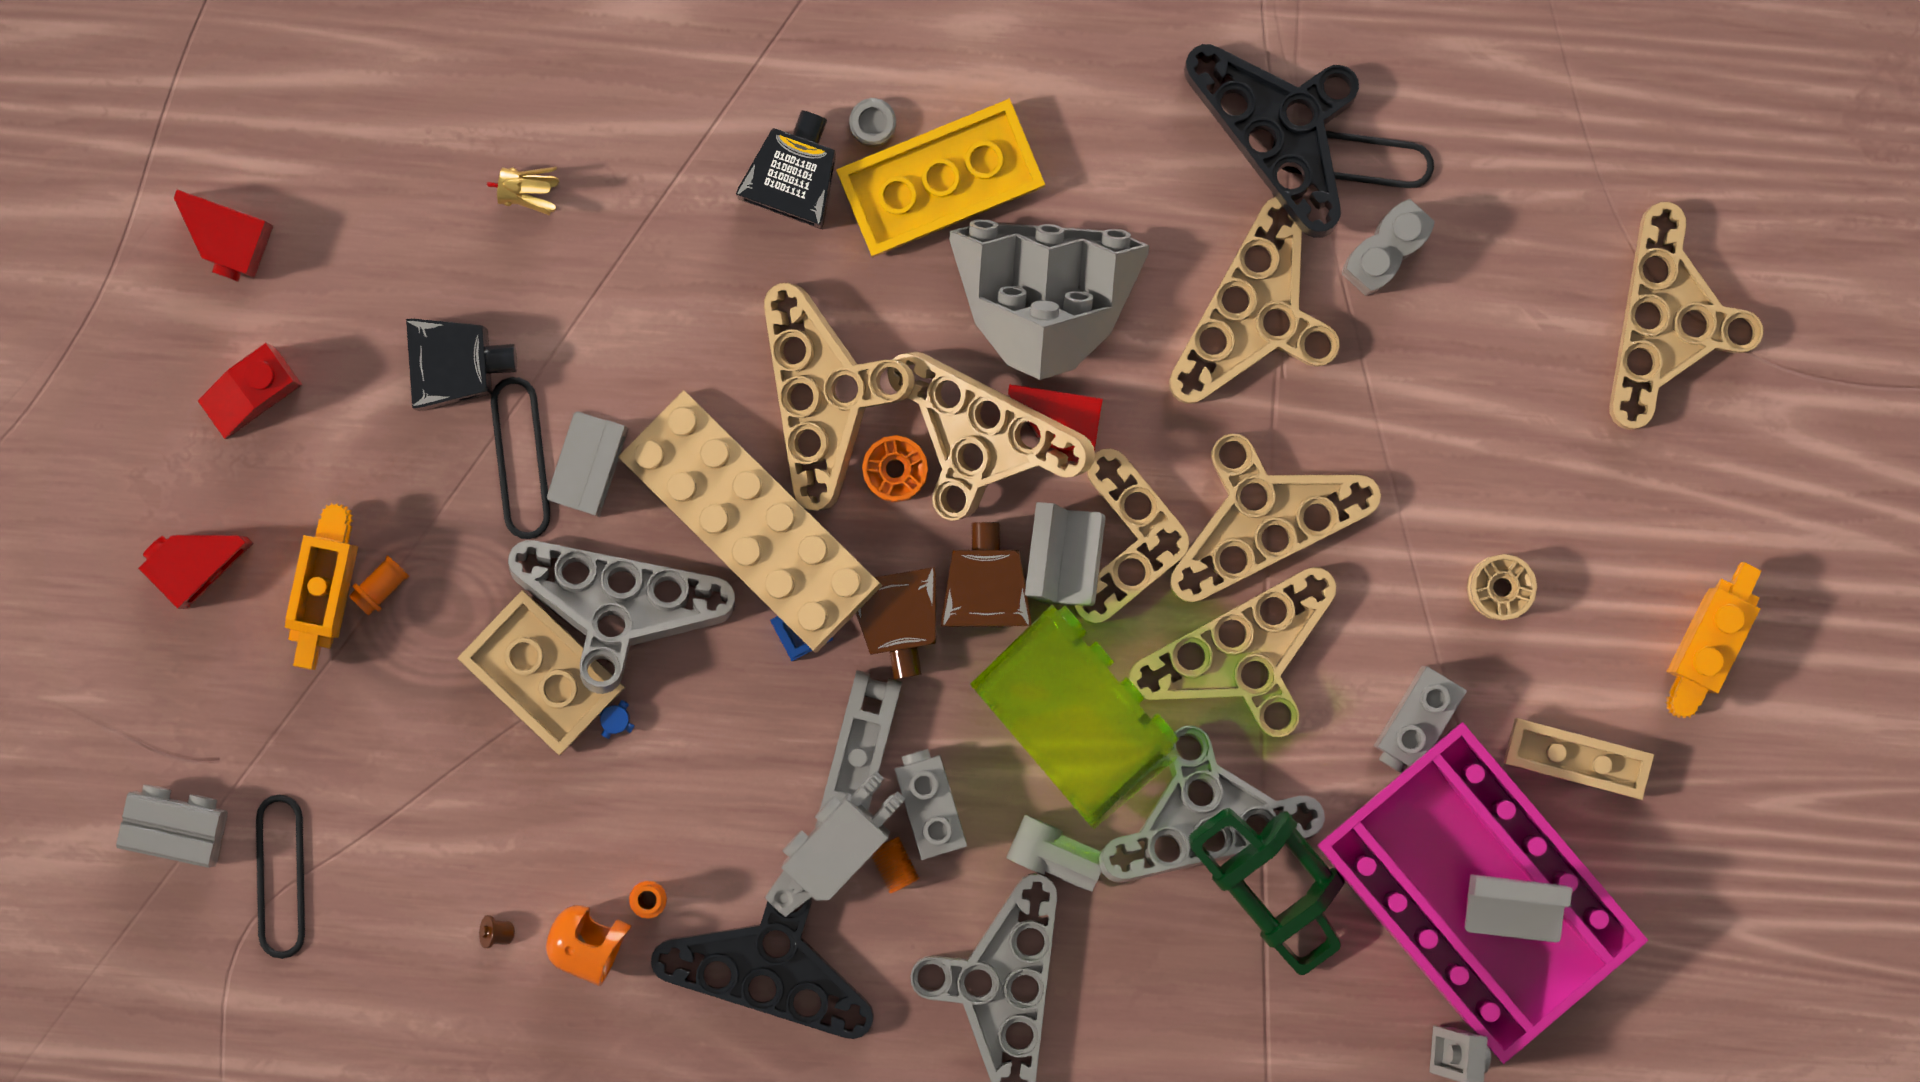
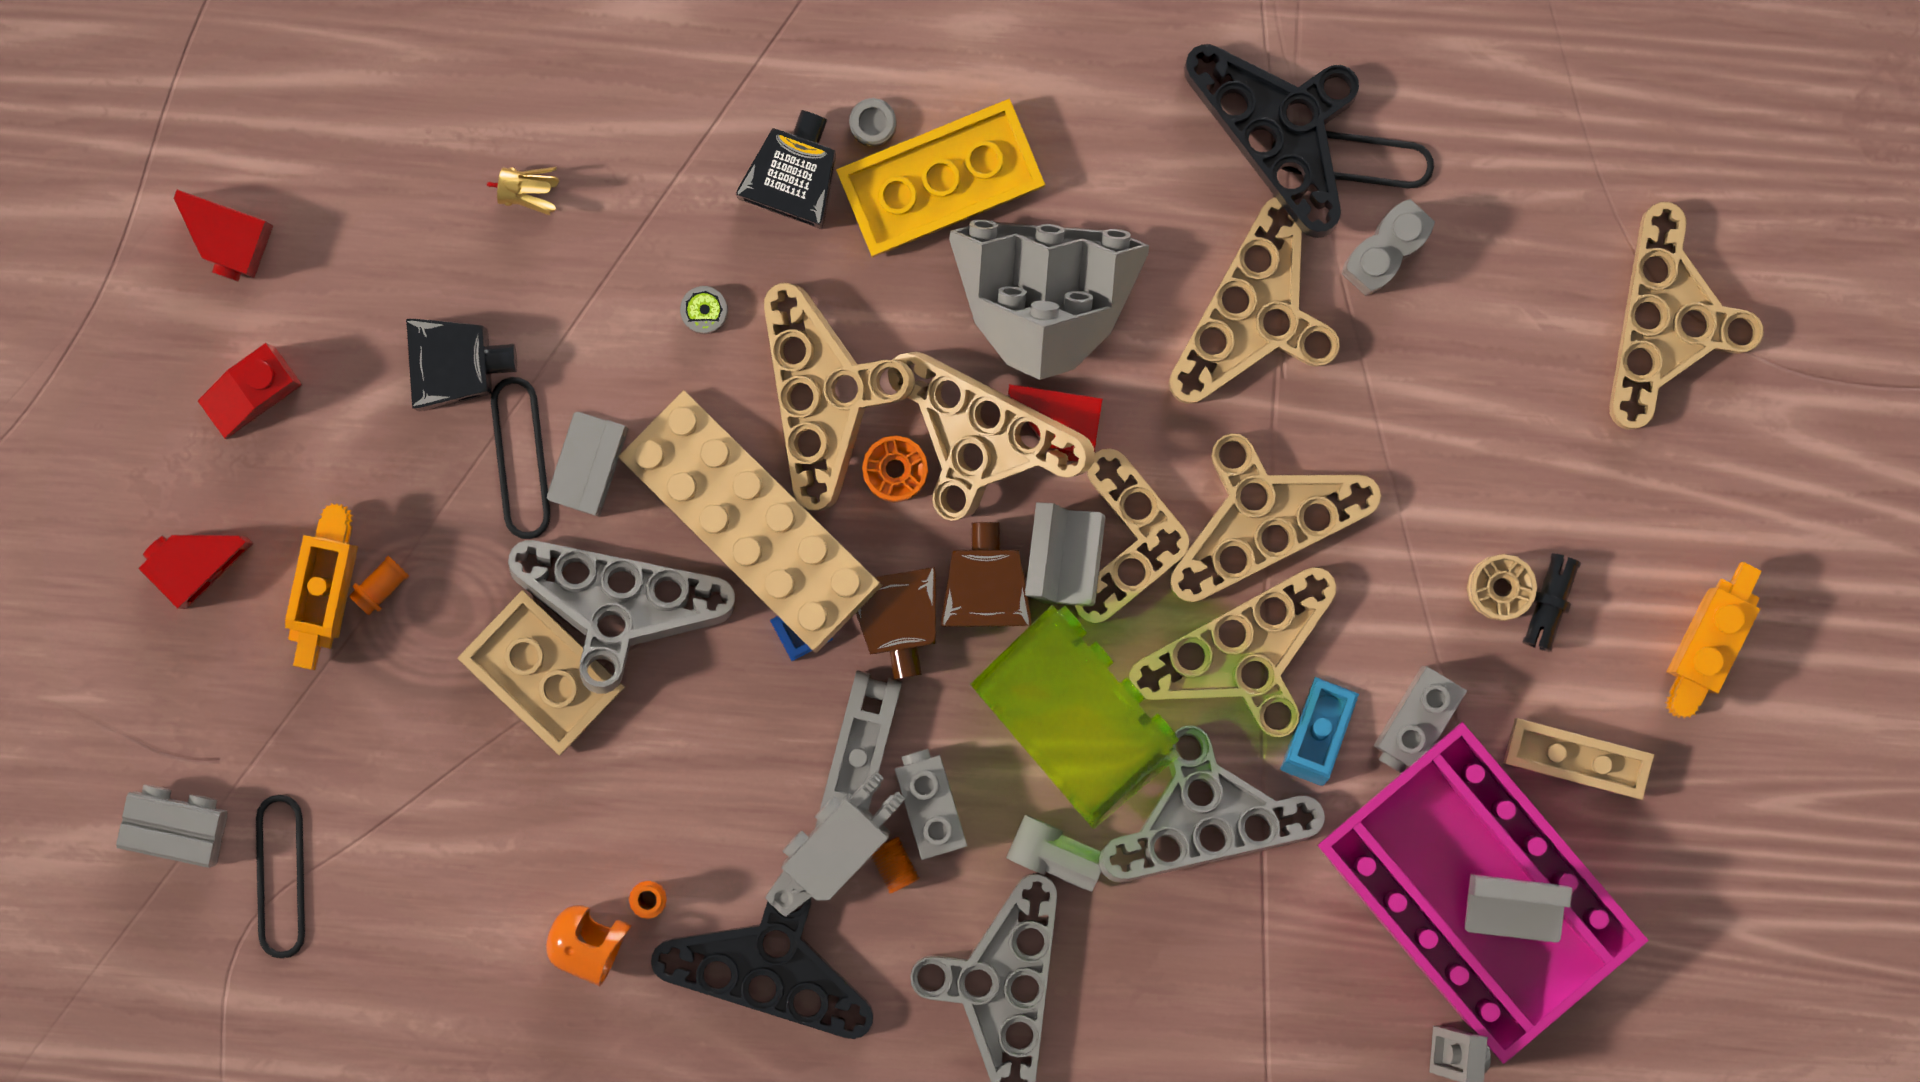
reddish brown piece [479,915,515,948] -> none
blue piece [599,700,635,739] -> none
dark green bar [1188,808,1345,975] -> none
none -> tile [680,286,728,334]
none -> dark azure slope [1280,677,1359,786]
none -> black pin [1522,553,1581,652]

